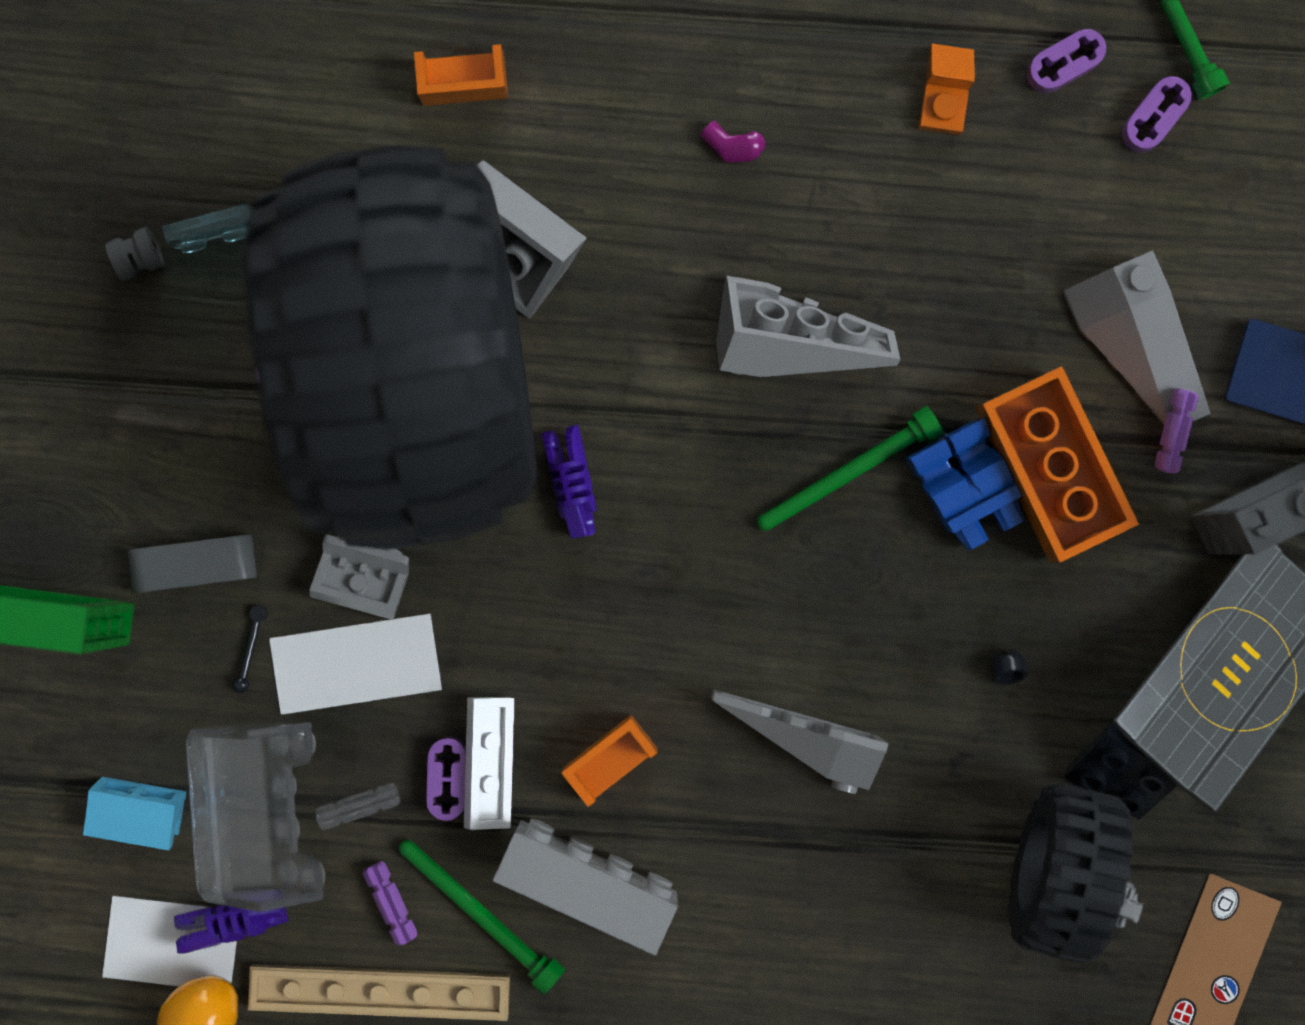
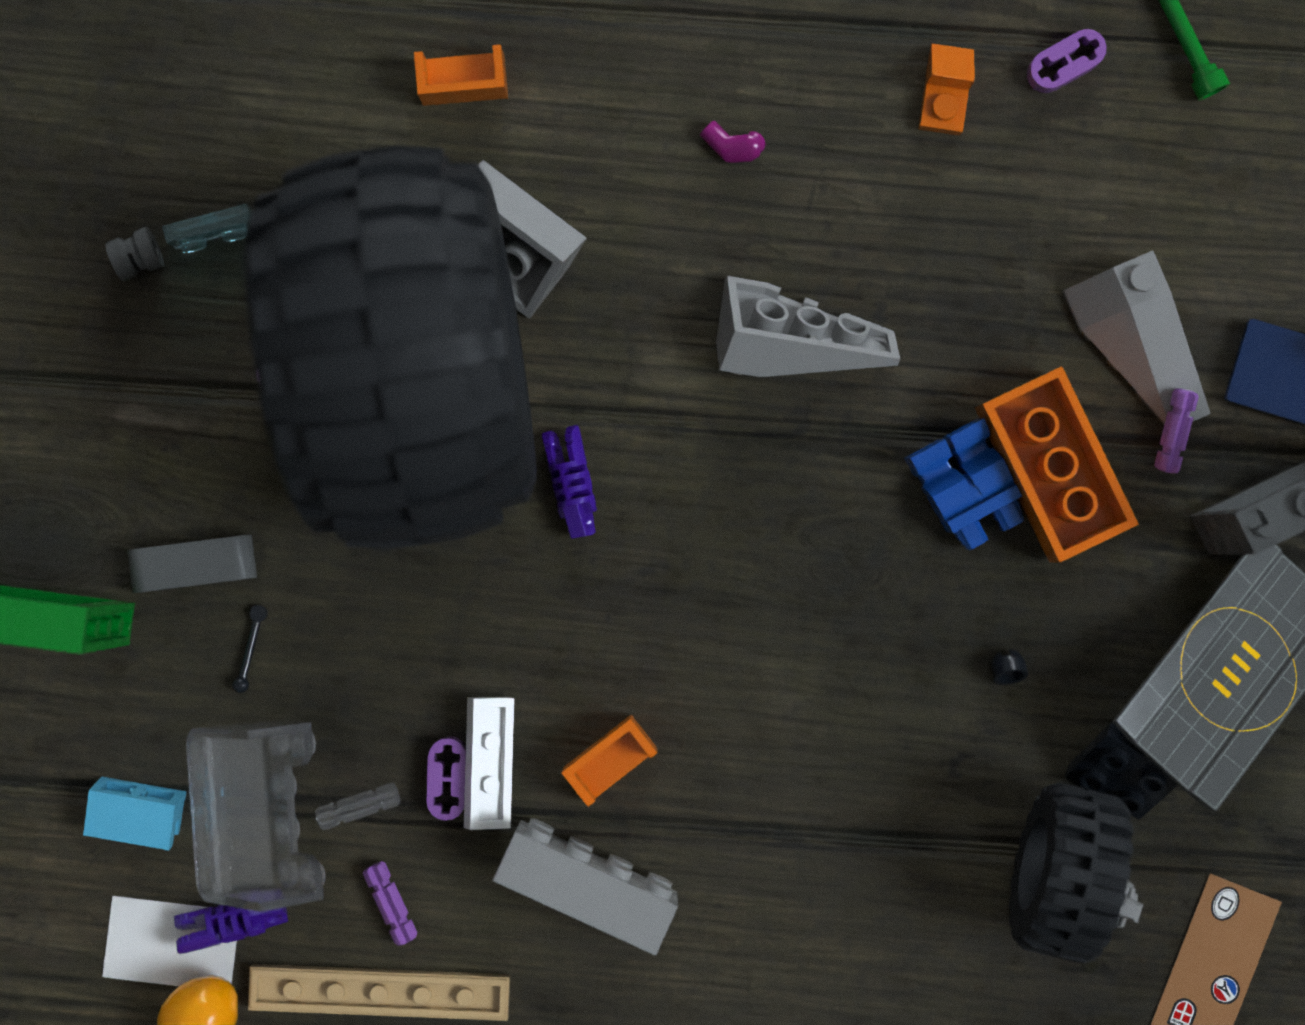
white sticker [269,614,442,715] -> none
light grey bracket [309,535,409,620] -> none
green piece [398,839,566,995] -> none
light grey wedge [711,689,888,794] -> none
green piece [757,405,944,531] -> none
medium lavender beam [1122,76,1192,153] -> none

